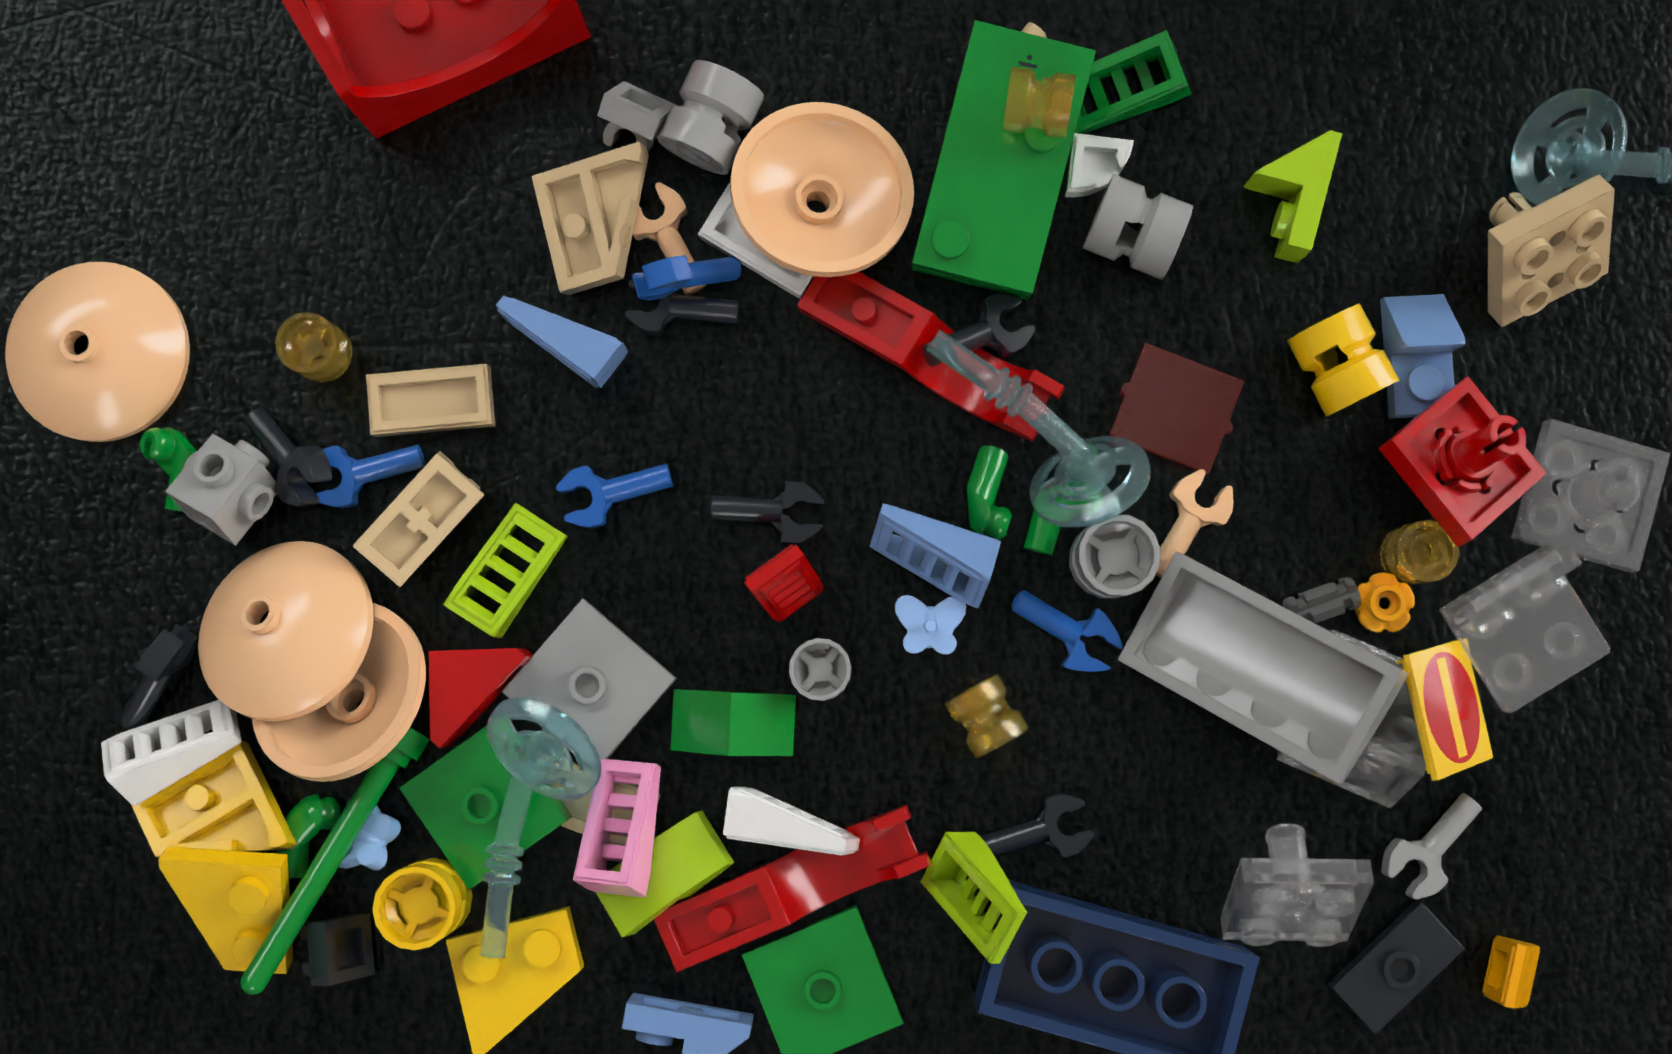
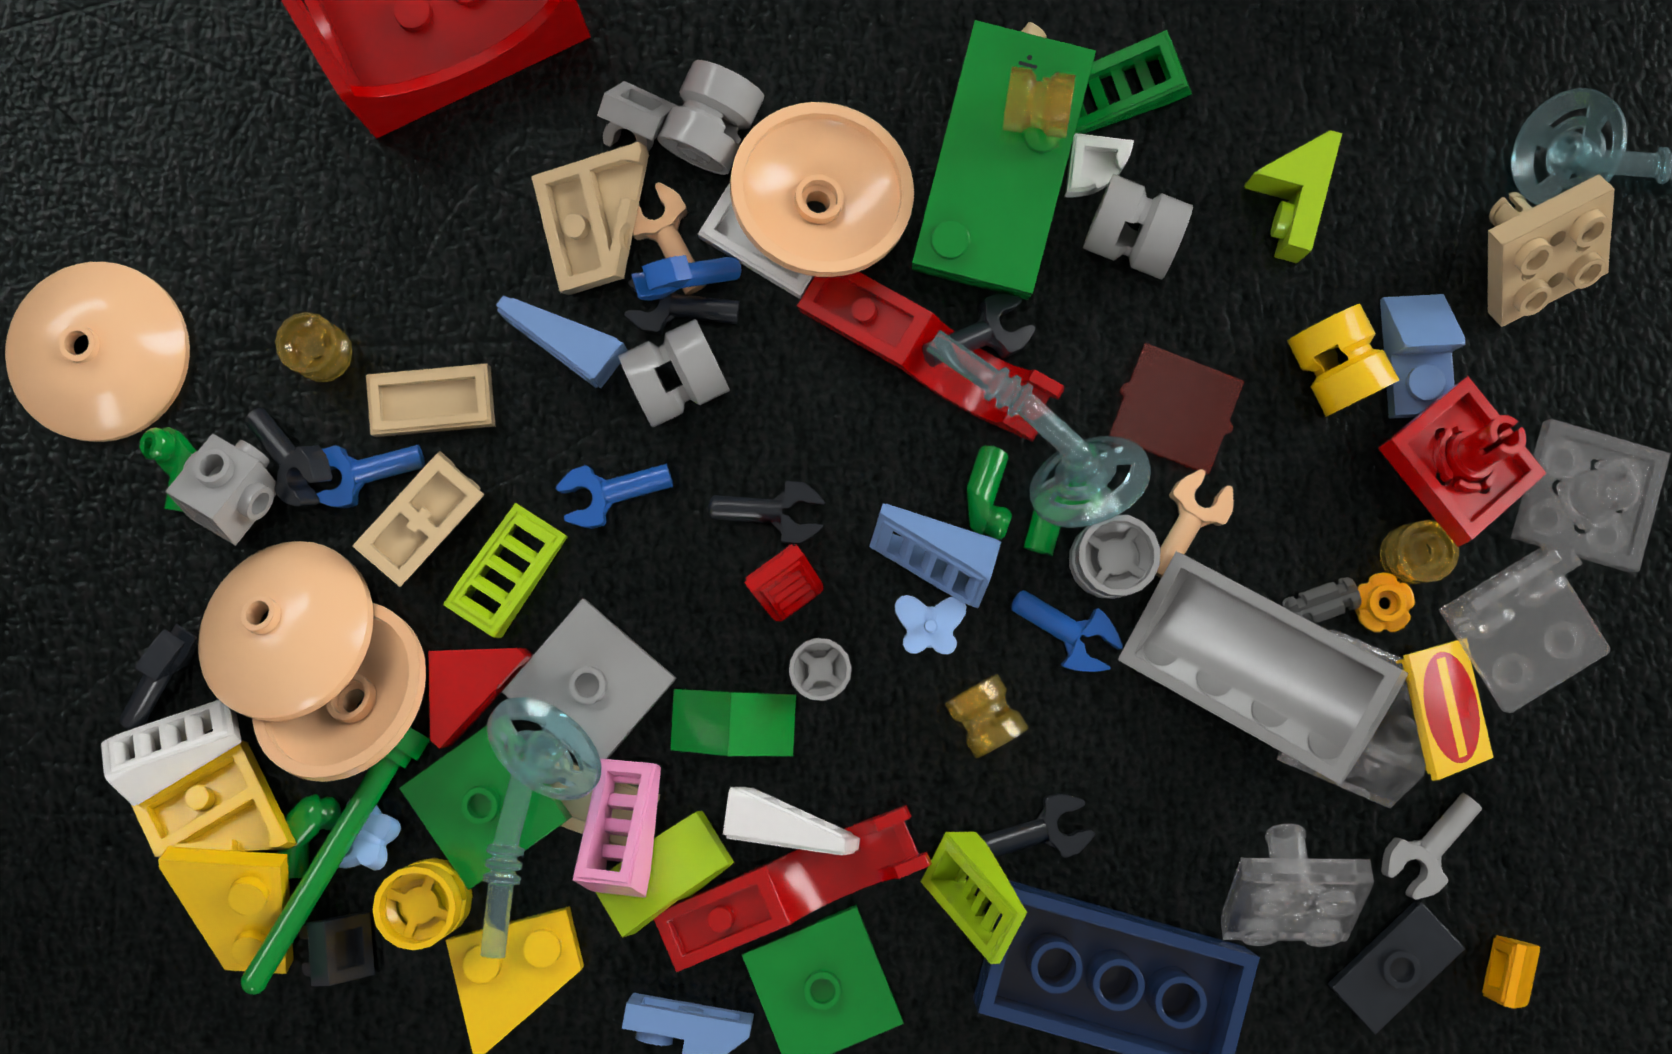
none -> light grey wheel [618,319,730,427]

